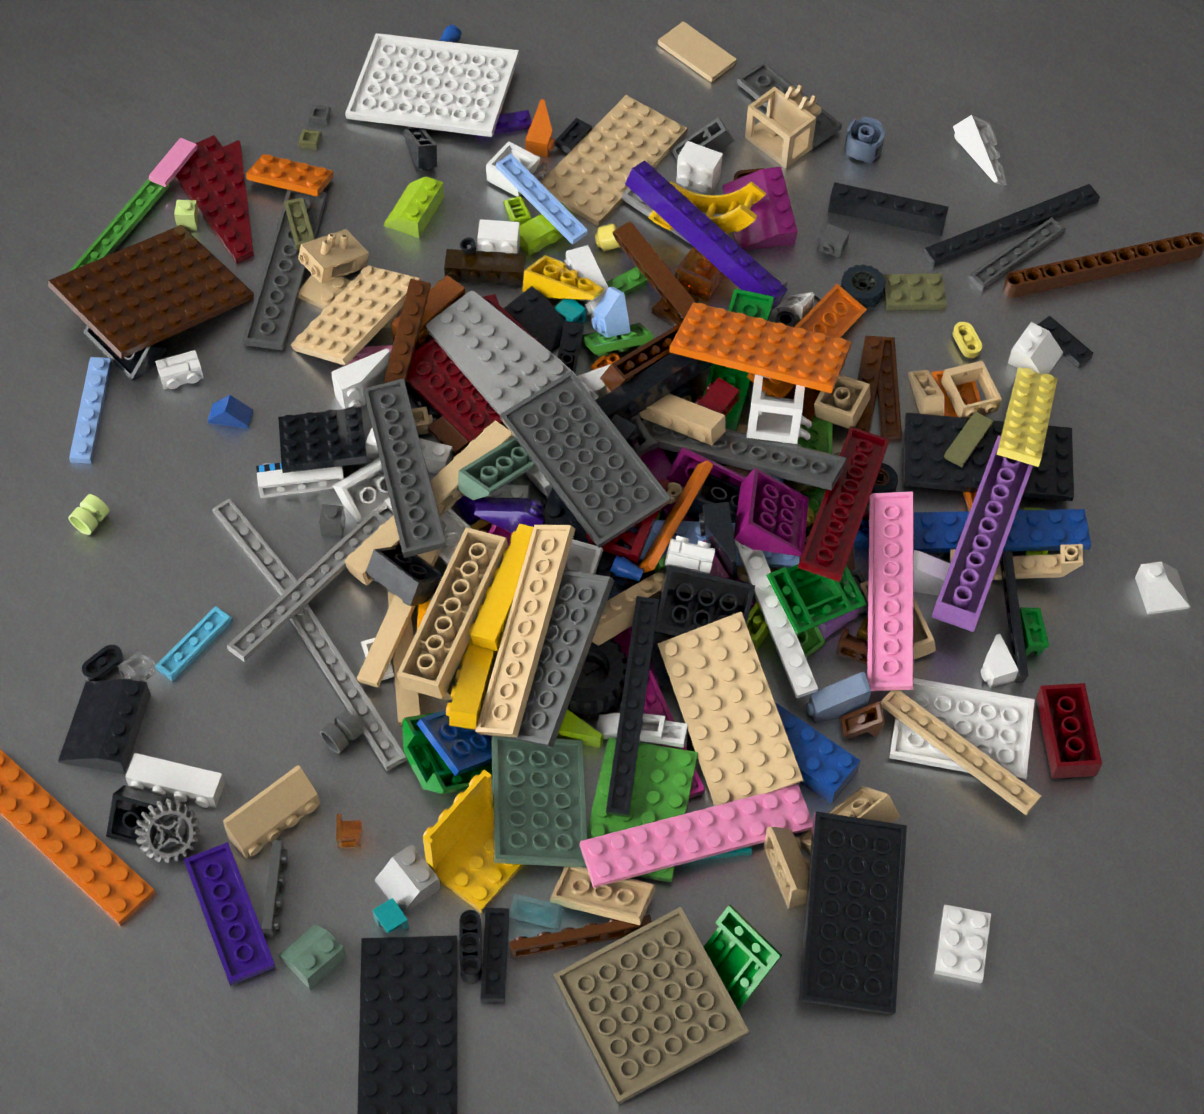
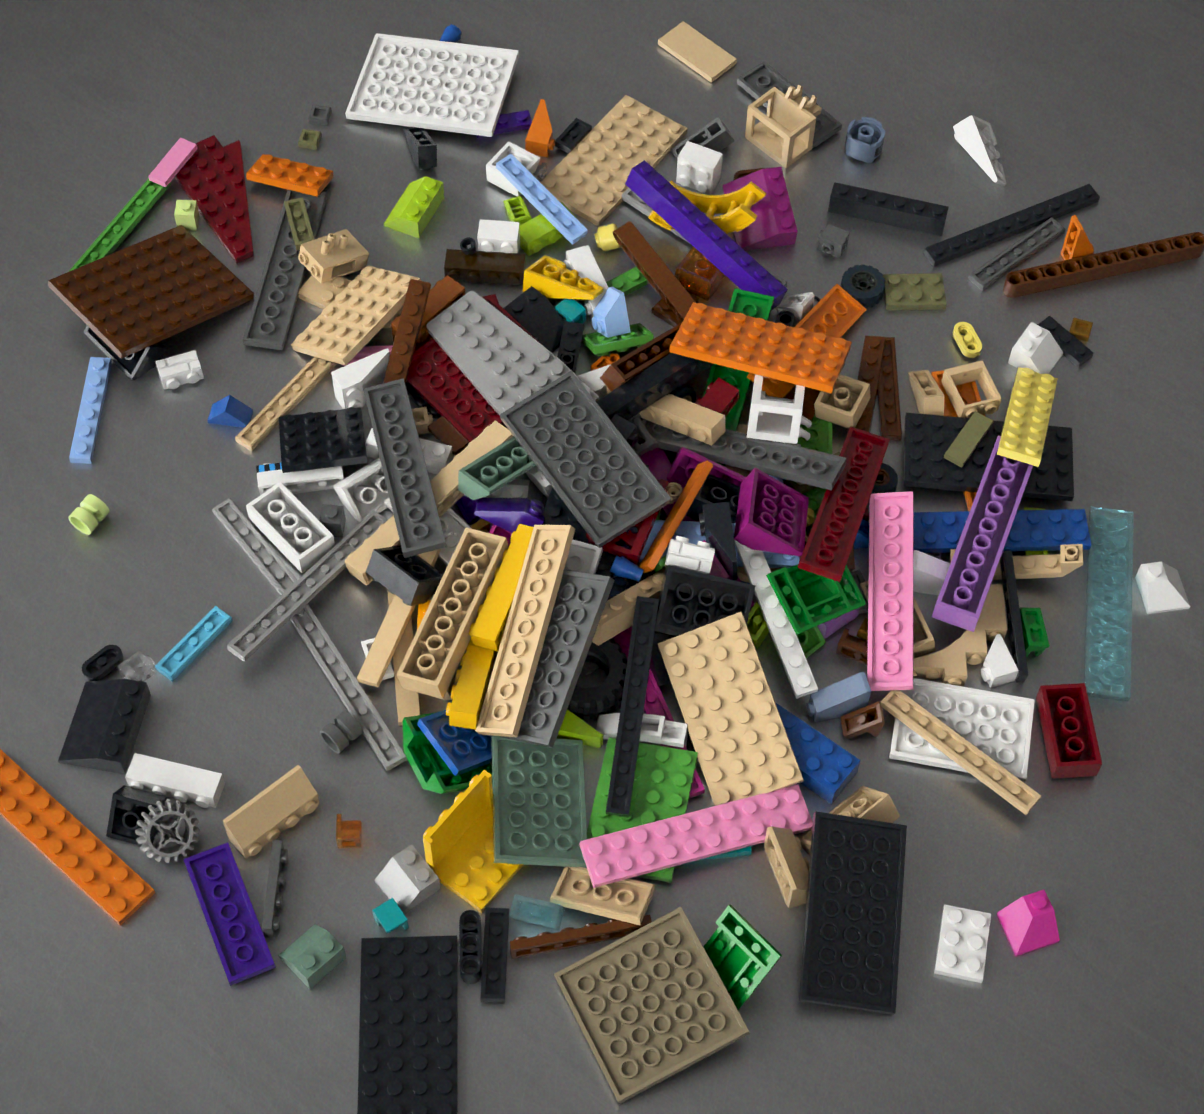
none -> tan tile [235,357,338,451]
none -> white brick [246,482,335,573]
none -> tan arch [913,584,1007,686]
none -> dark pink slope [996,889,1060,957]
none -> orange slope [1061,215,1094,260]
none -> pearl gold tile [1069,318,1093,342]
none -> clear light blue plate [1084,506,1134,702]

